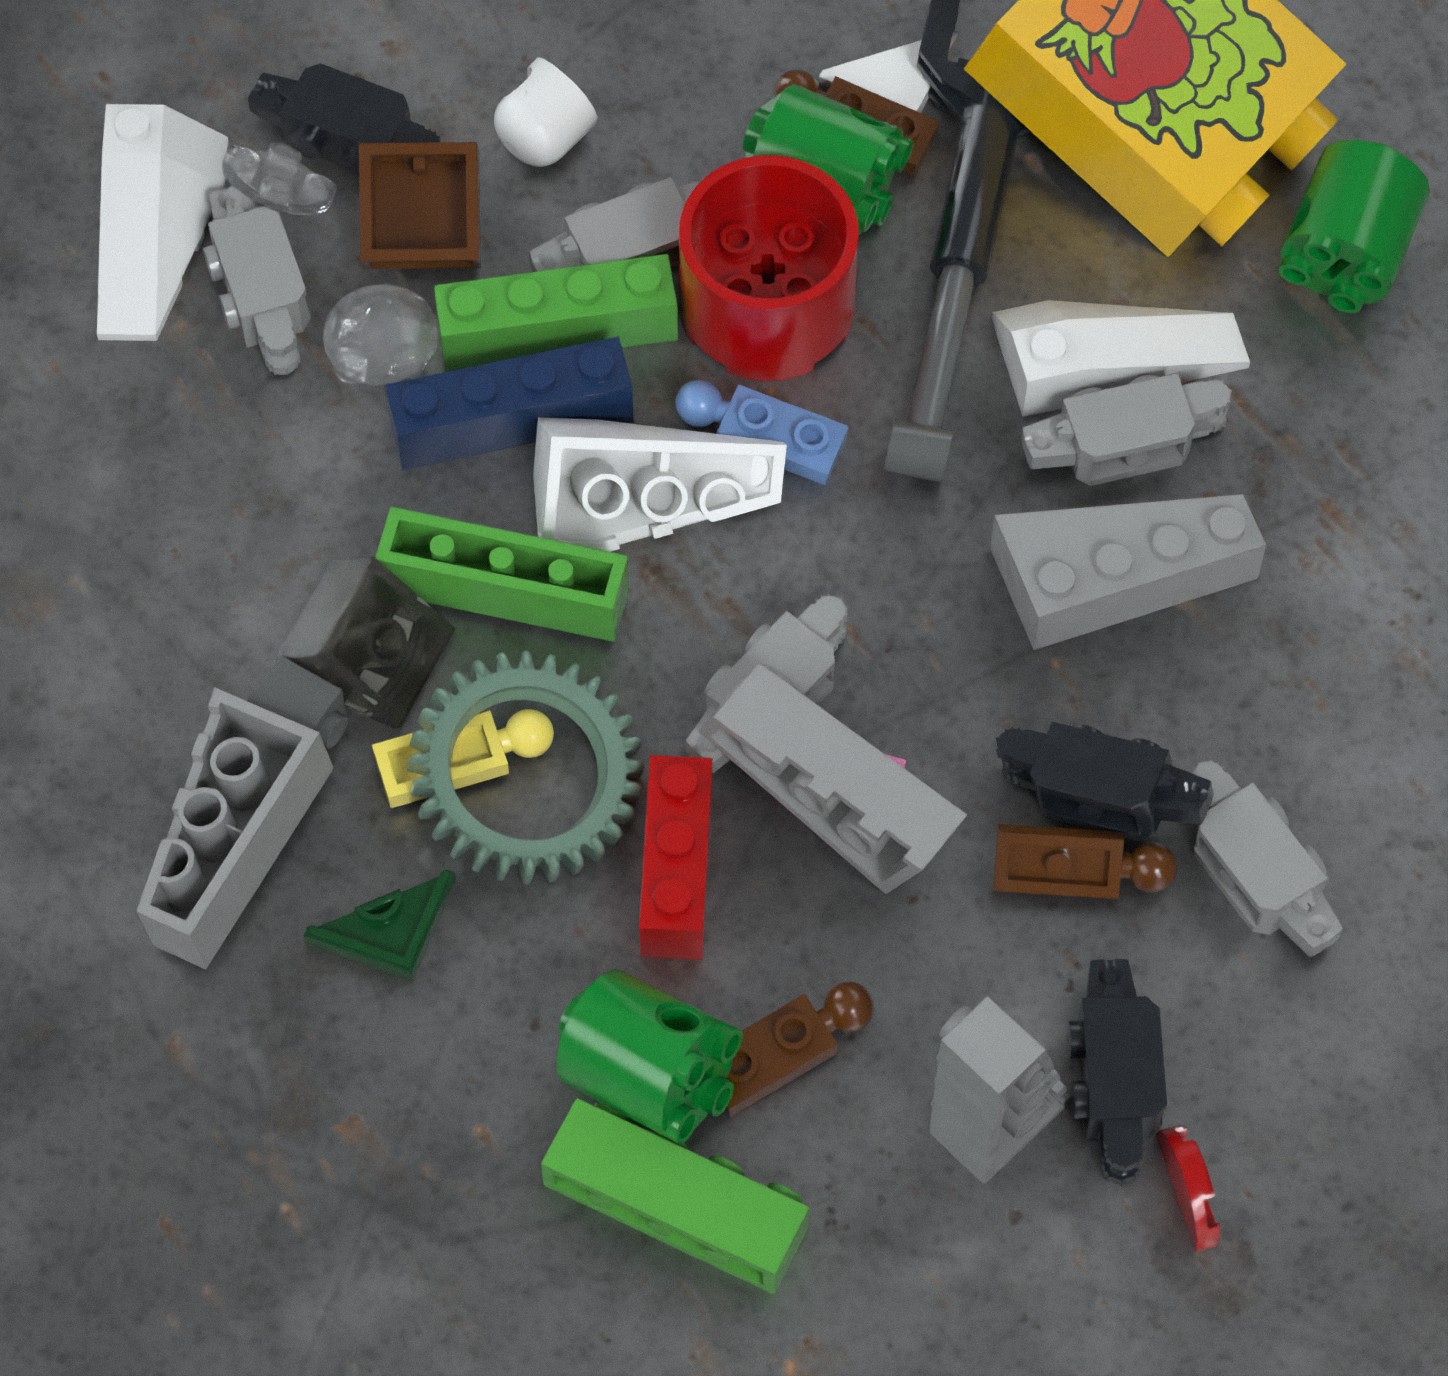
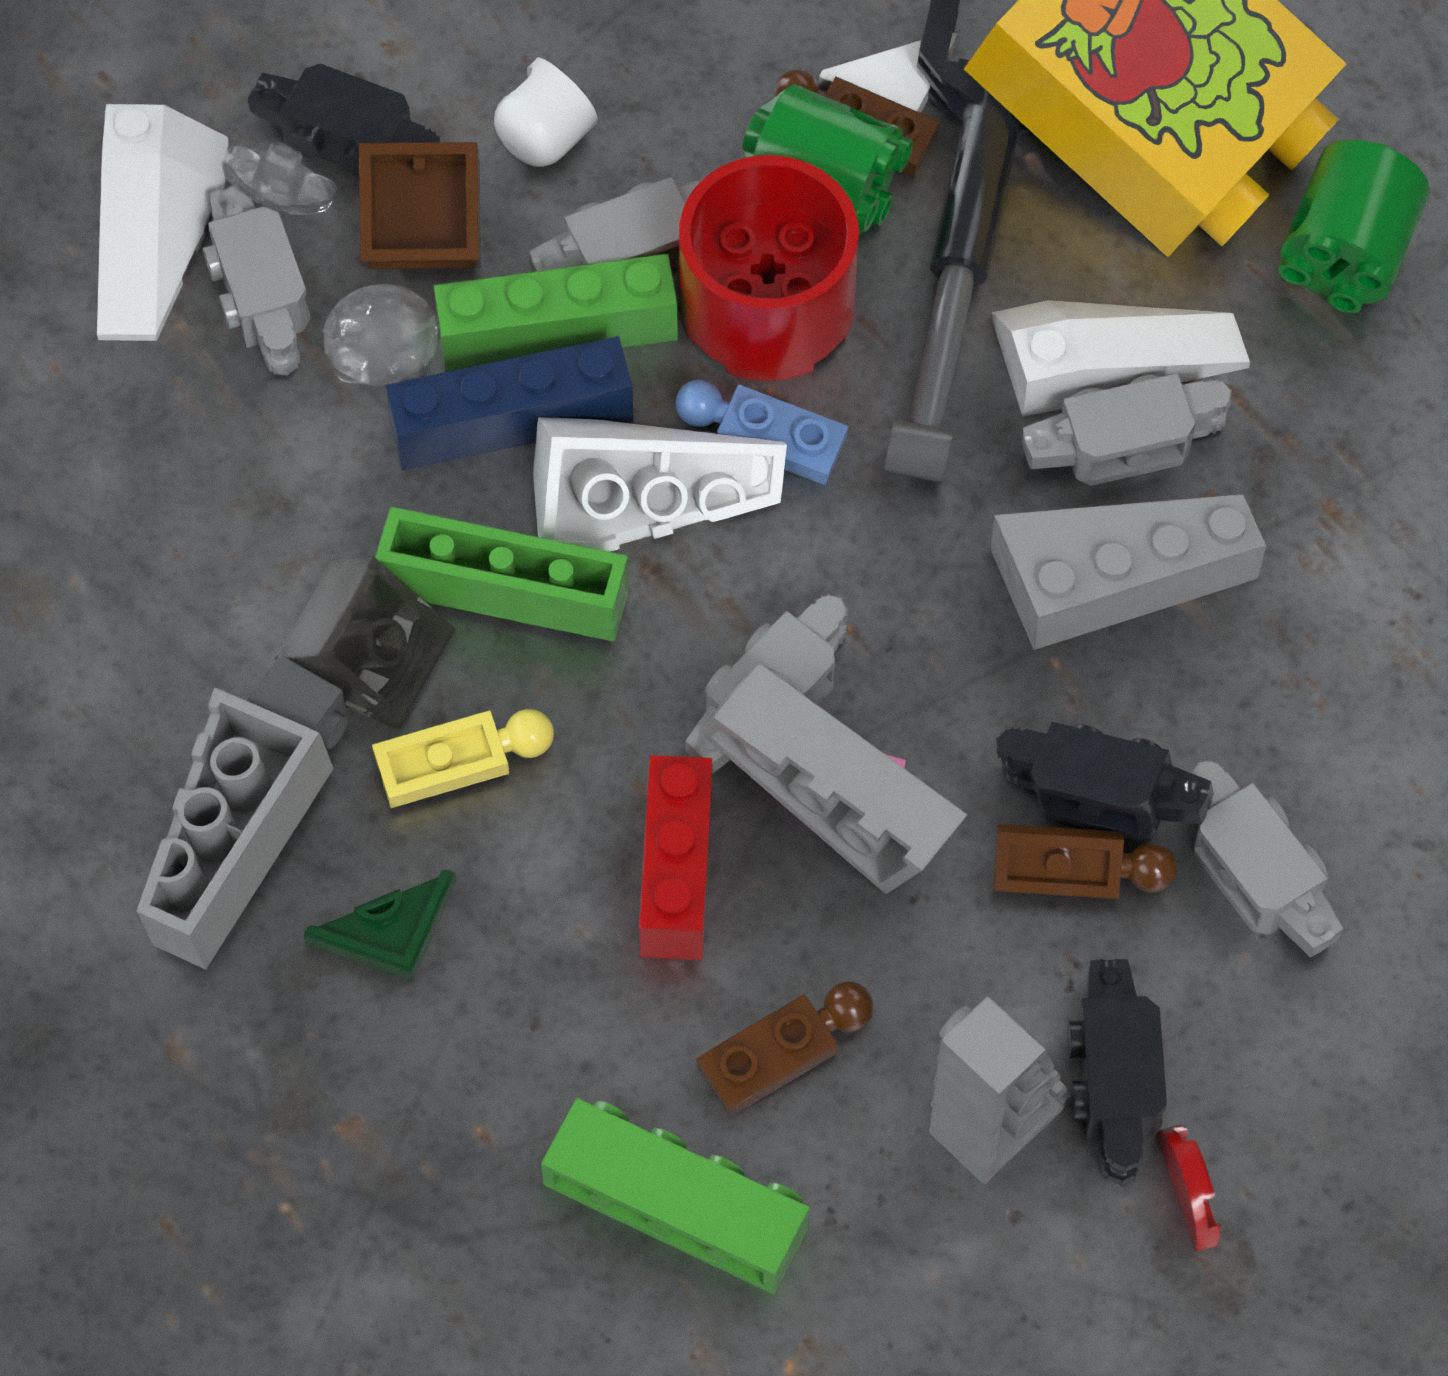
sand green piece [407,651,645,884] -> none
green cylinder [556,969,743,1144] -> none

